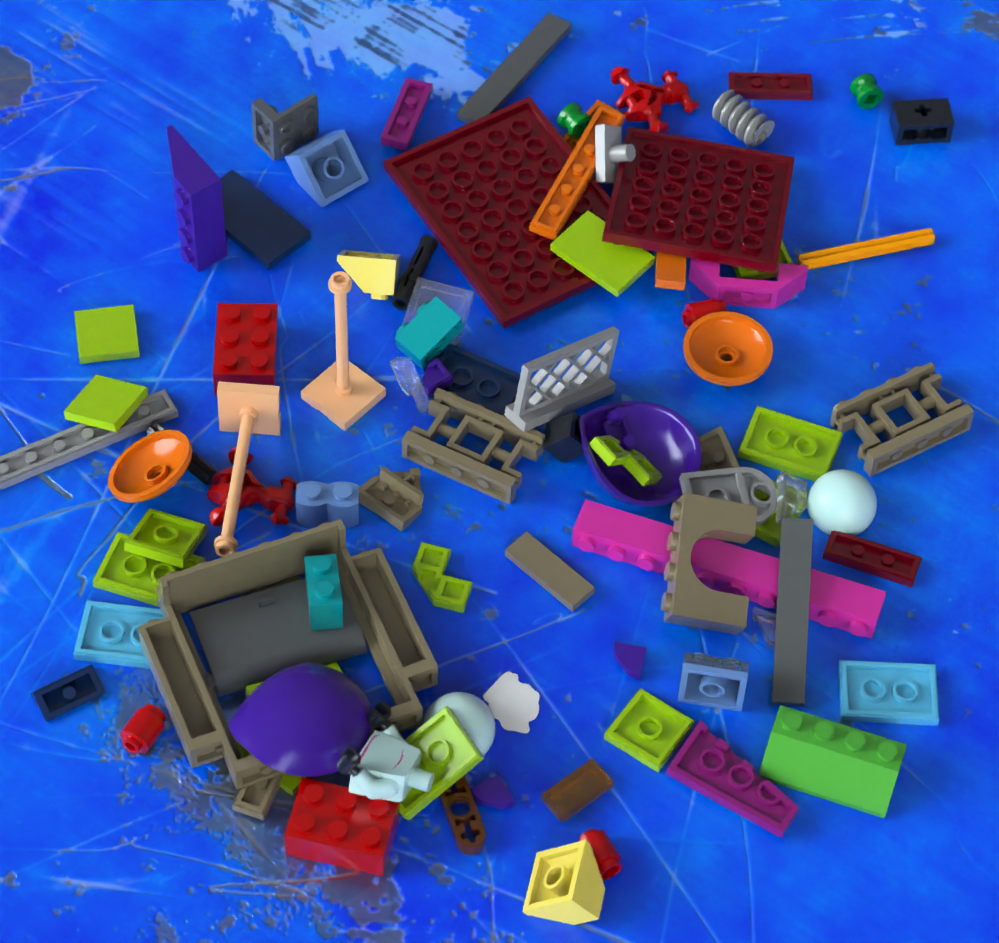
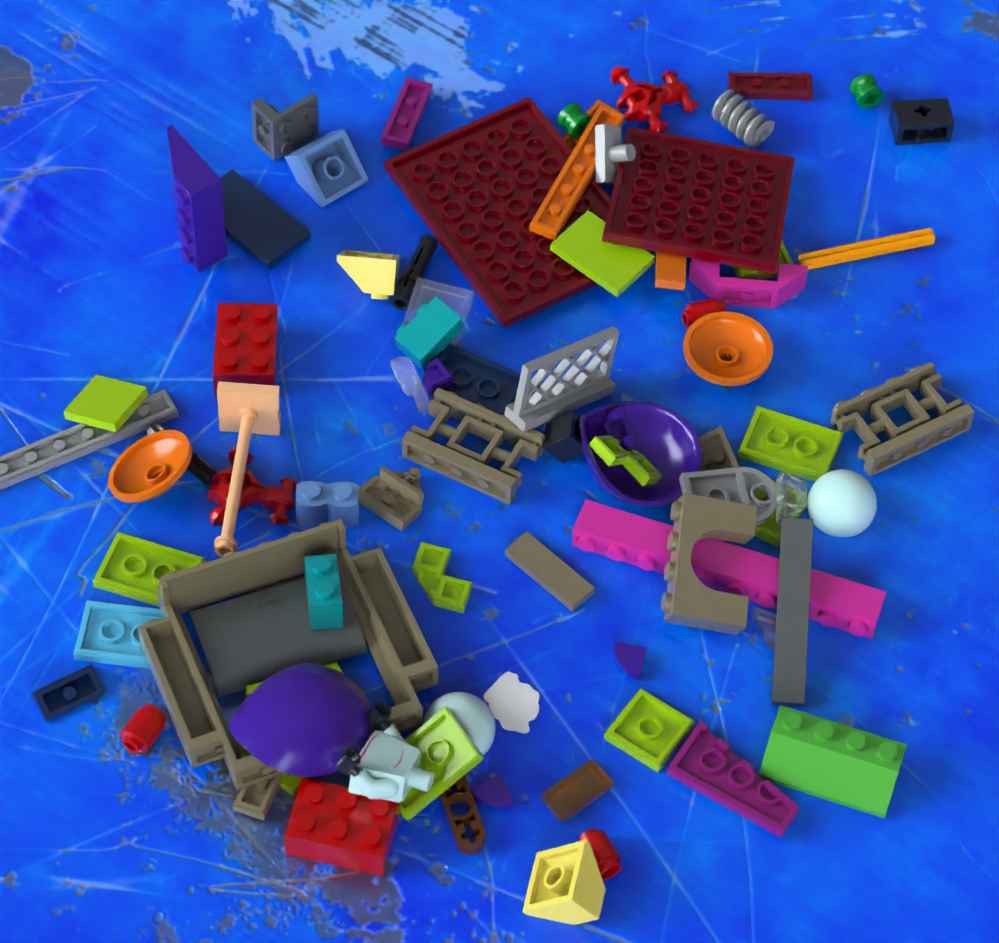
lime tile [74,304,140,364] -> none
lime tile [124,508,207,568] -> none
light nougat tile [301,271,386,431] -> none
dark grey tile [457,12,571,124] -> none
medium blue slope [677,652,749,712] -> none
dark red tile [822,530,922,588] -> none
medium azure tile [838,660,939,726] -> none

